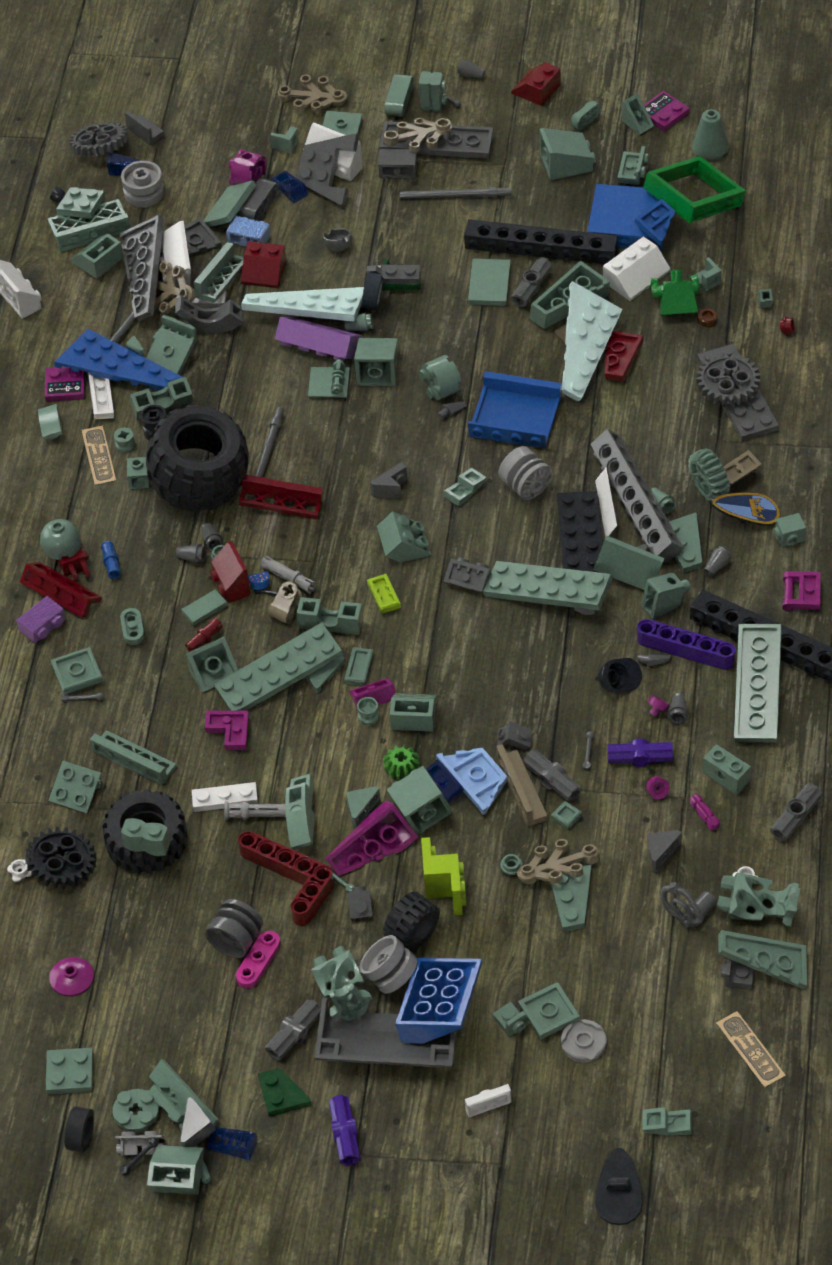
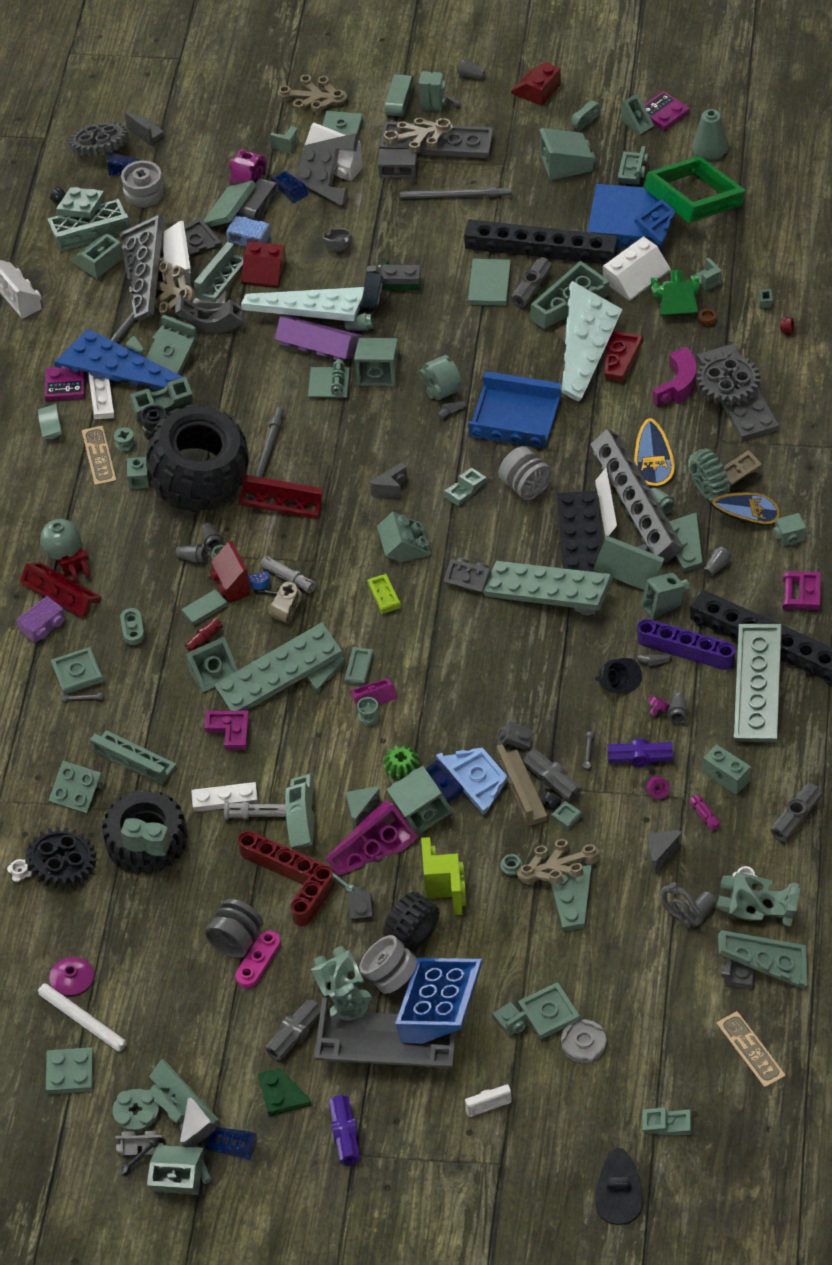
black tyre [64,1106,94,1153] -> none
blue pin [101,541,121,579] -> none
sand green arch [297,597,363,635] -> none
sand green slope [390,693,437,732] -> none
none -> white axle [38,984,126,1051]
none -> black hinge [542,791,561,809]
none -> shield [634,418,675,487]
none -> magenta arch [653,347,696,407]

